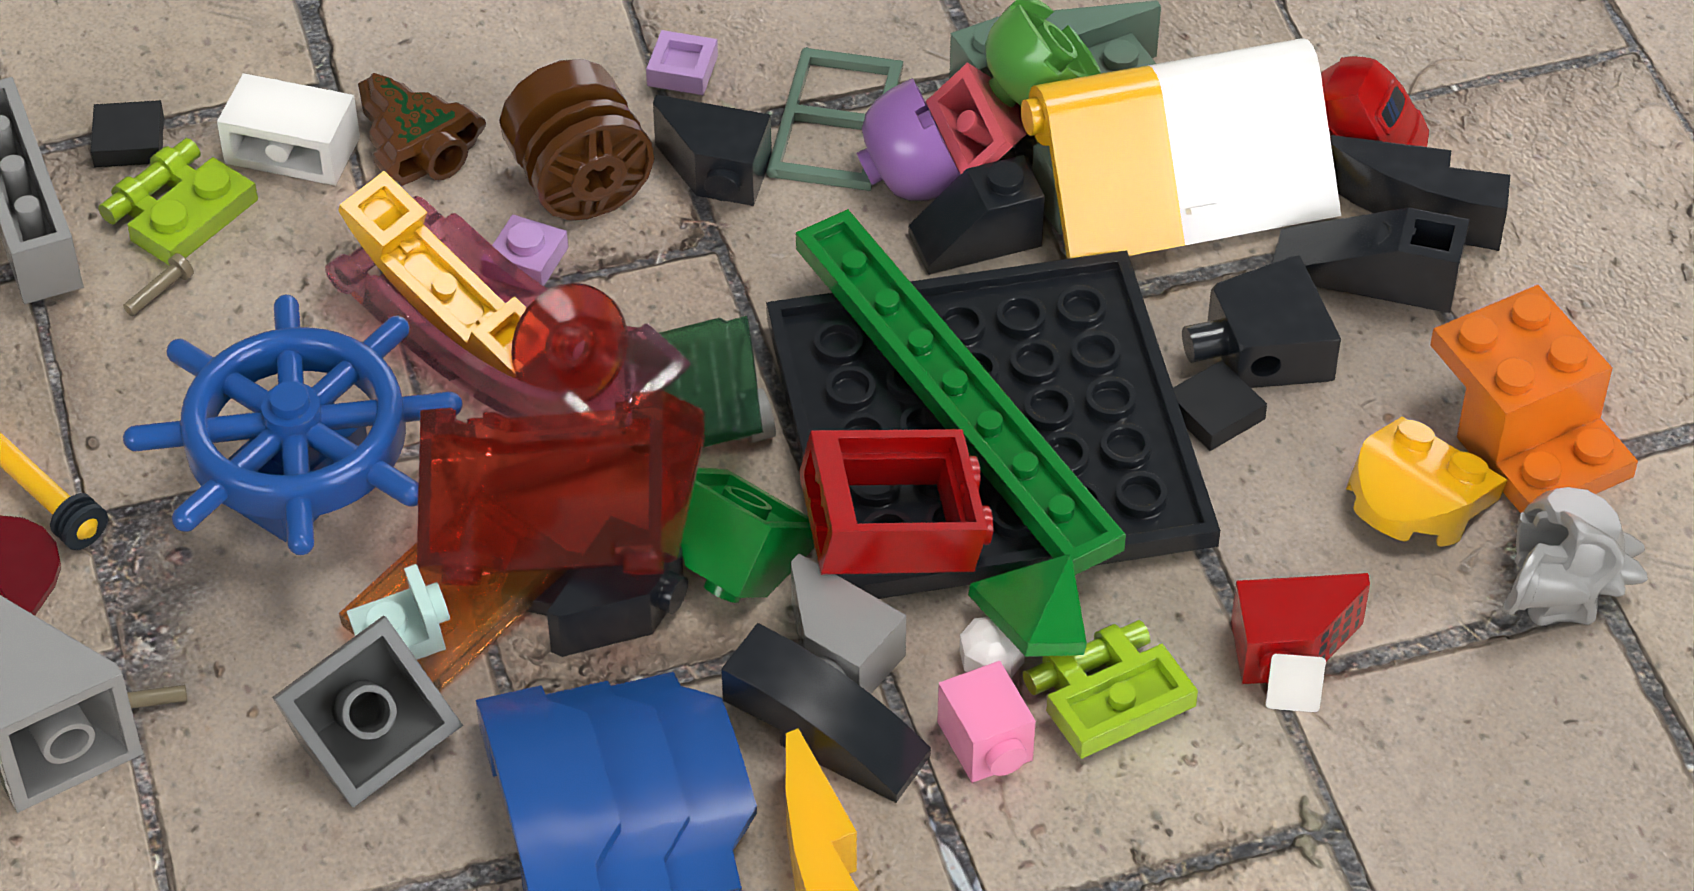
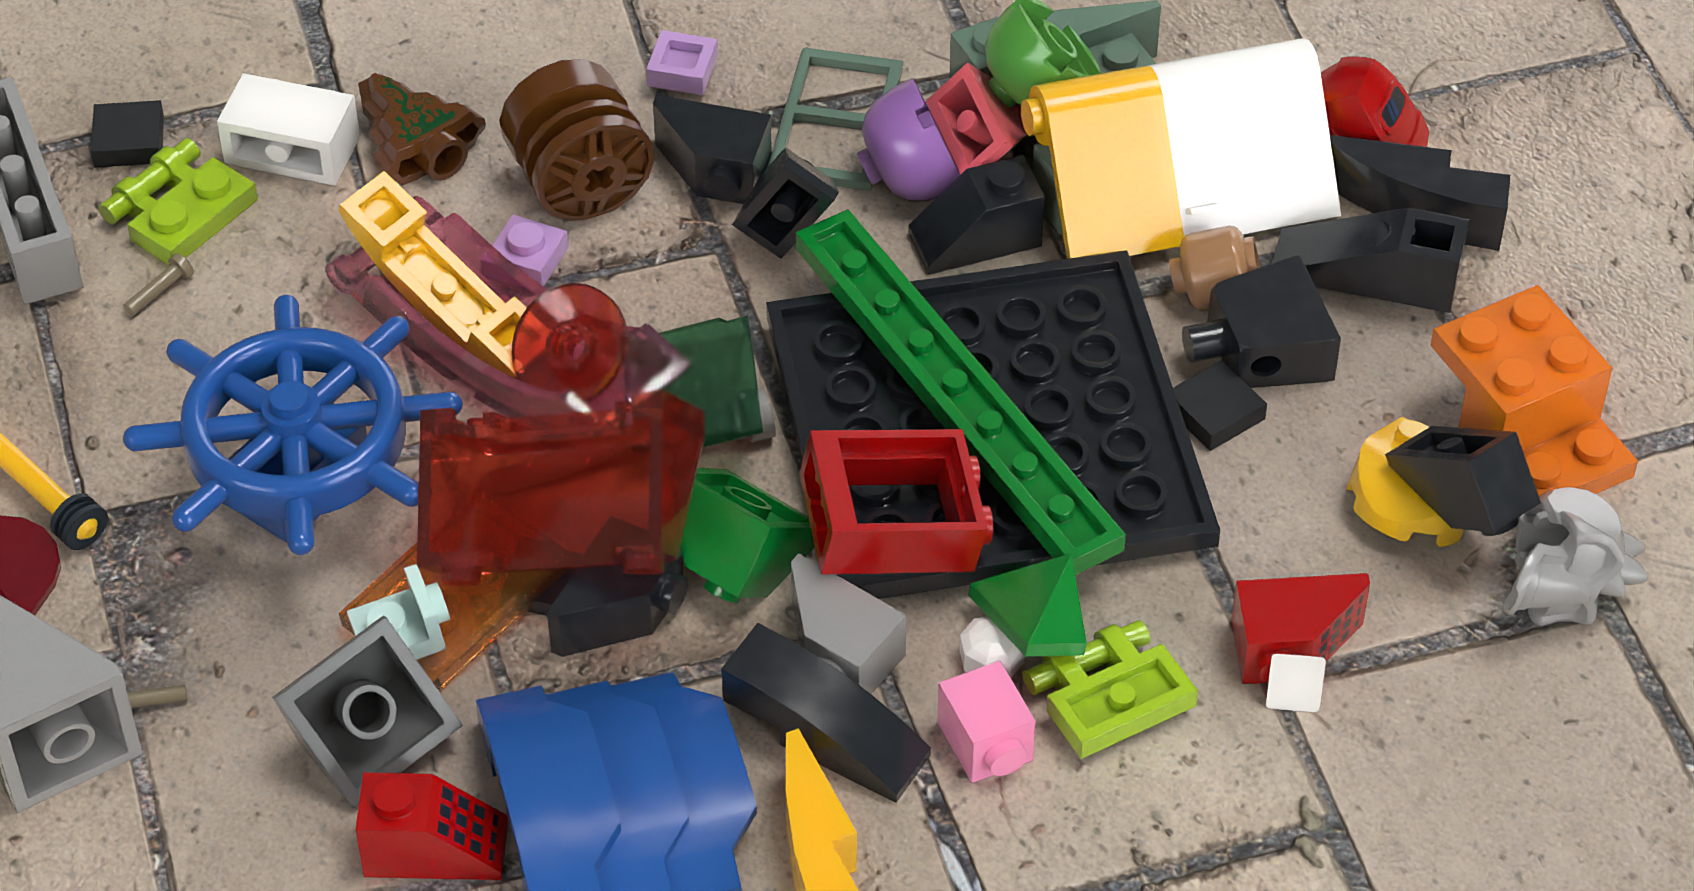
none -> red slope [355,772,508,880]
none -> black slope [732,147,839,259]
none -> medium nougat head [1169,225,1261,311]
none -> black slope [1385,426,1541,536]

